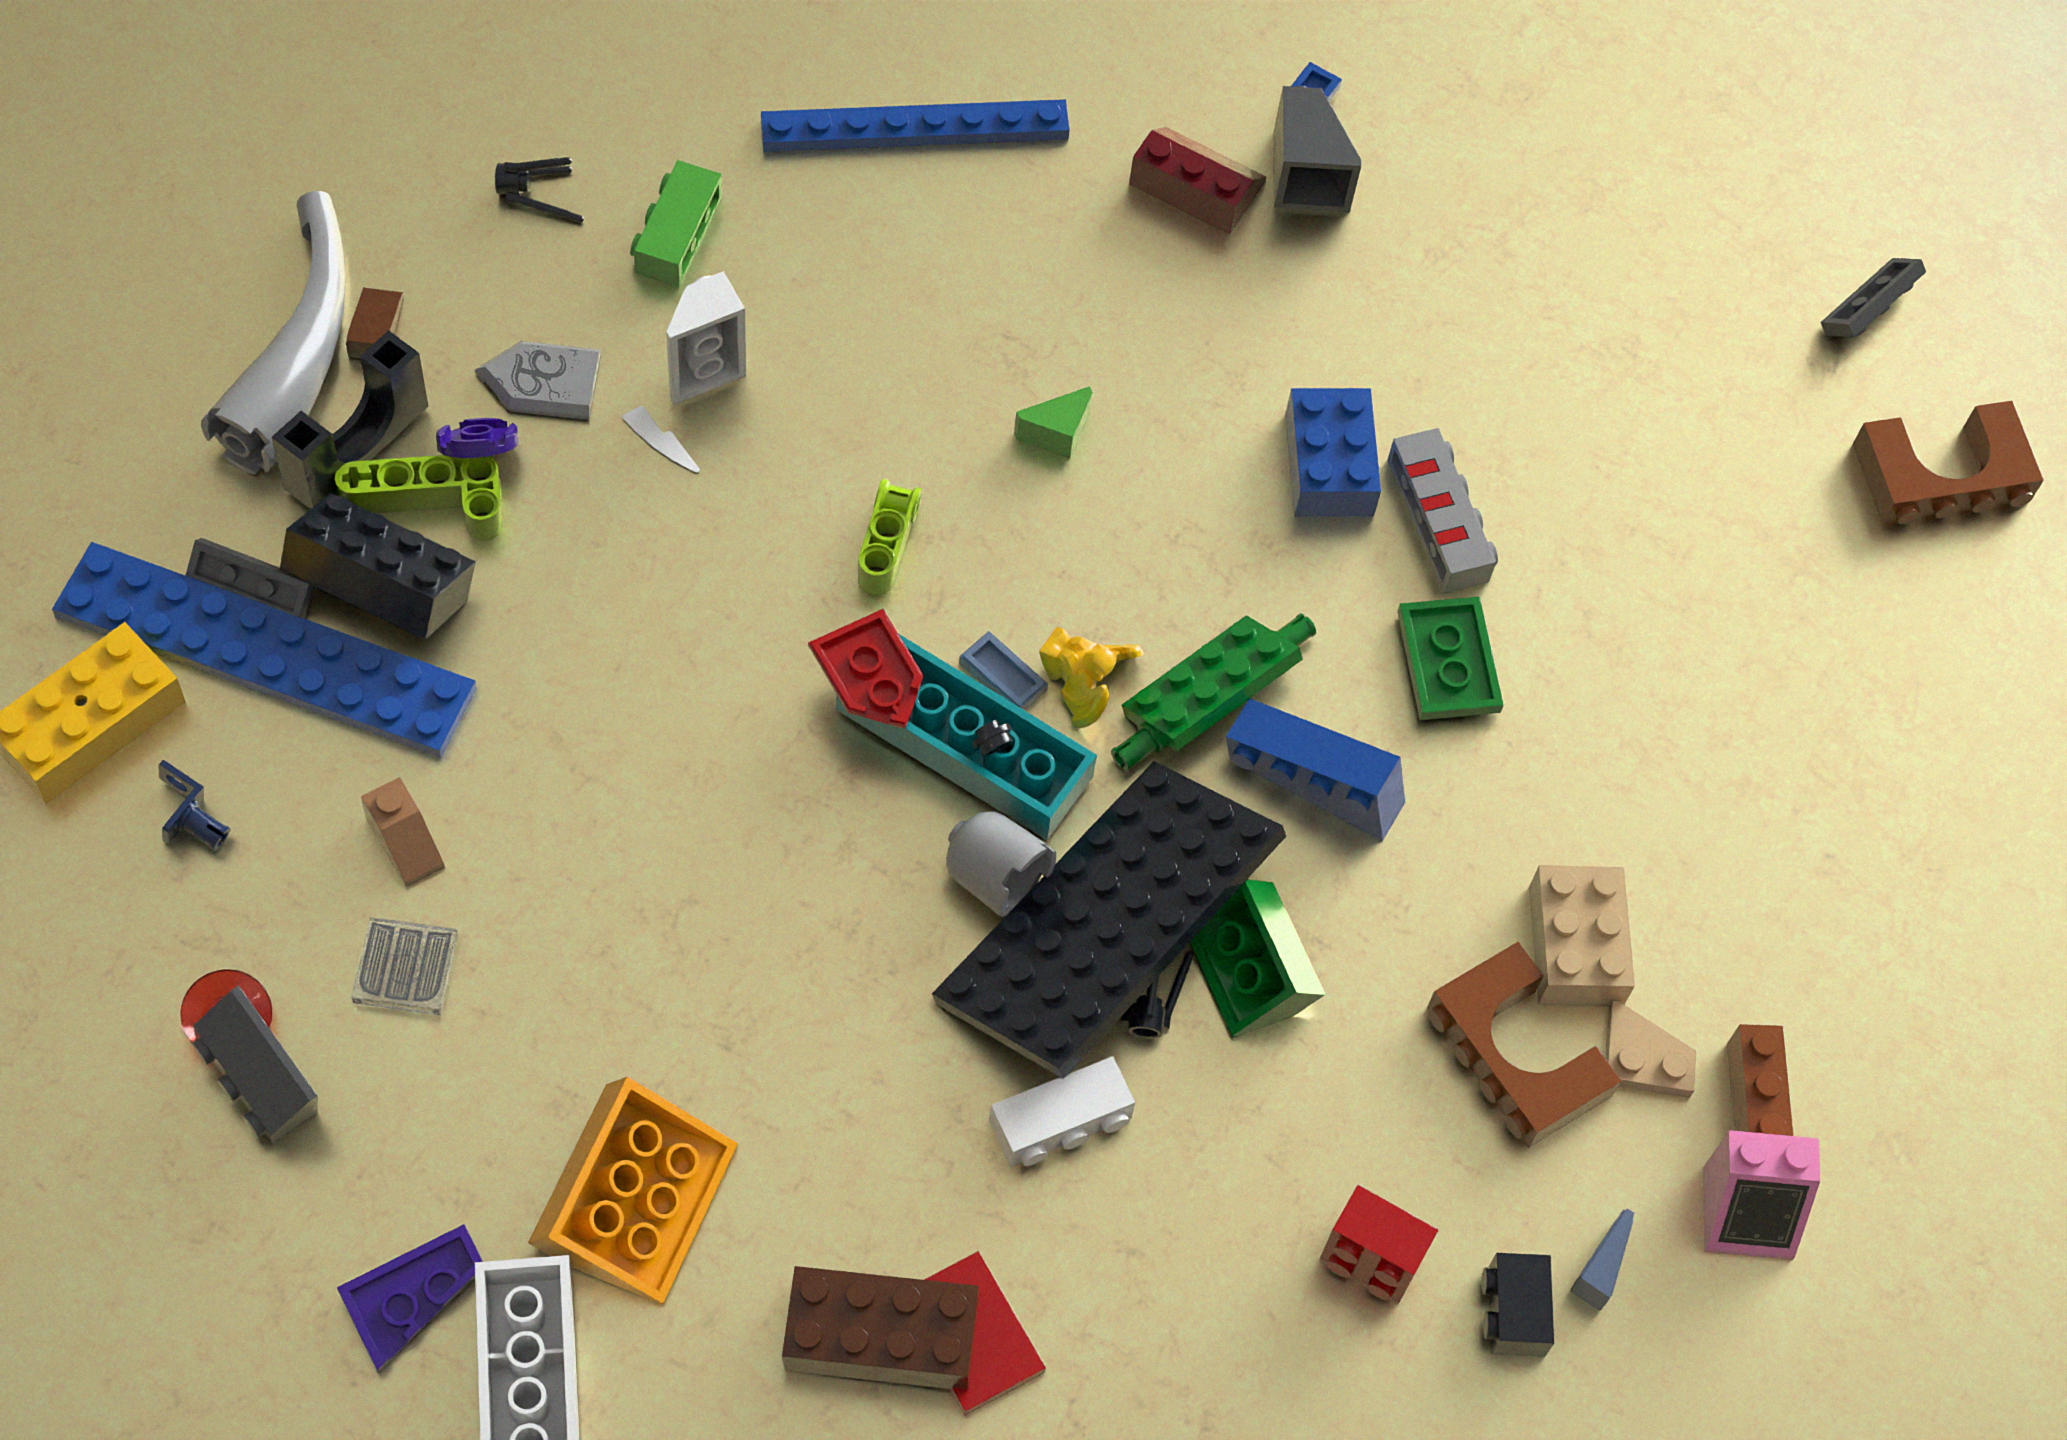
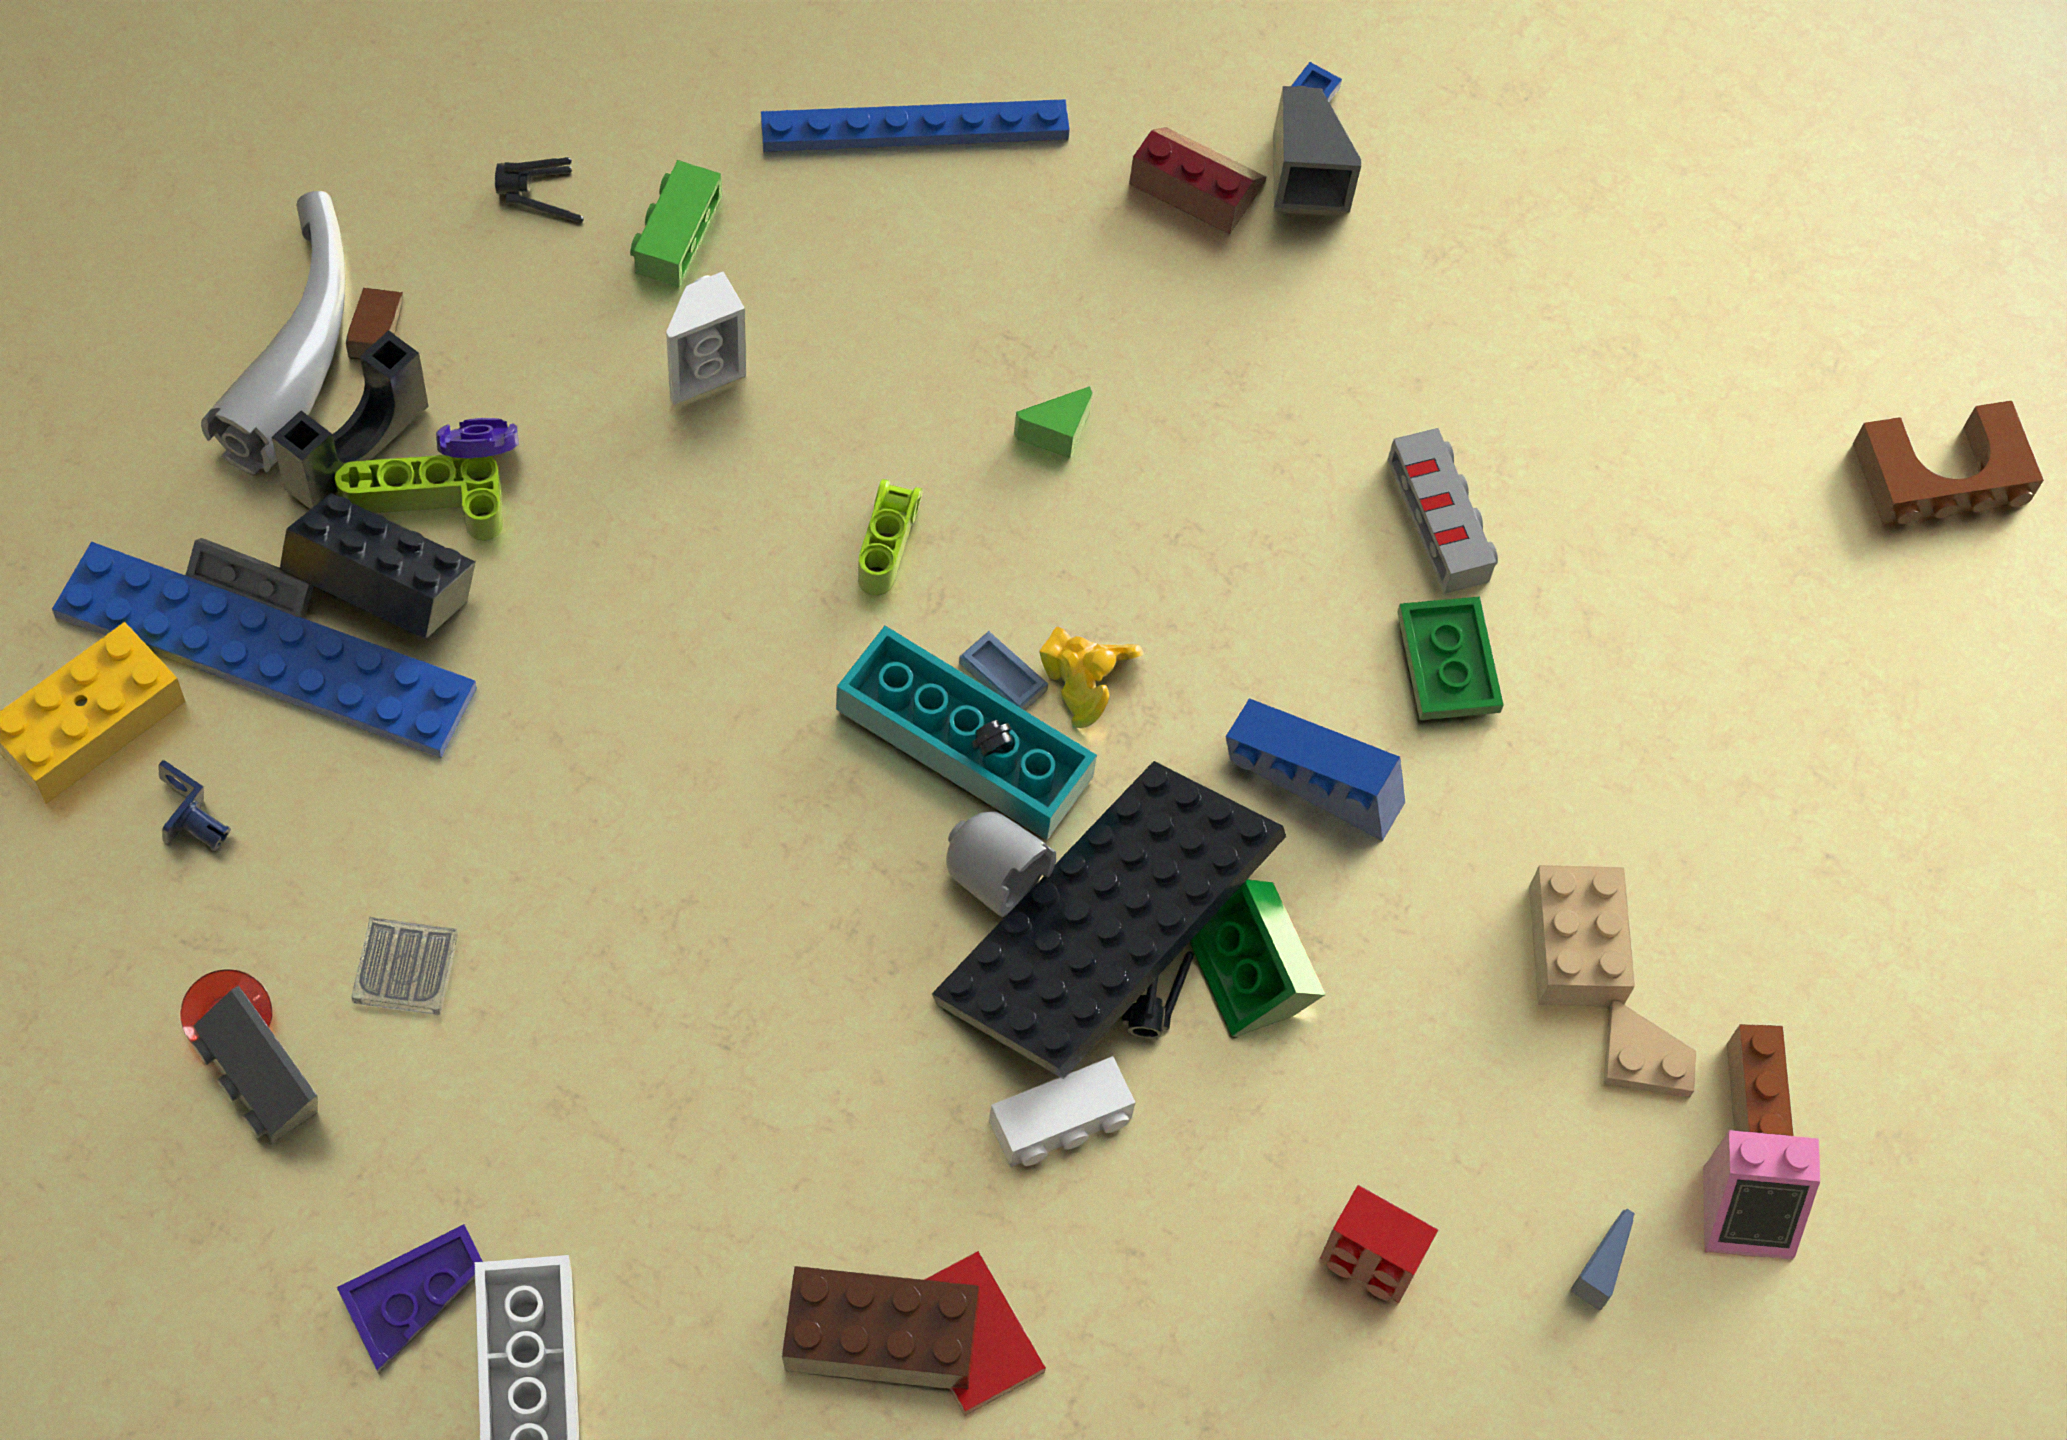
medium nougat slope [361,777,445,887] -> none
light grey tile [475,341,601,420] -> none
light orange slope [528,1077,738,1304] -> none
white sticker [622,406,699,473] -> none
red tile [808,609,923,729] -> none
green plate [1111,613,1317,771] -> none
blue brick [1285,388,1381,517] -> none
dark orange arch [1427,942,1622,1148] -> none
black brick [1482,1253,1554,1357] -> none
dark grey plate [1820,258,1926,338] -> none

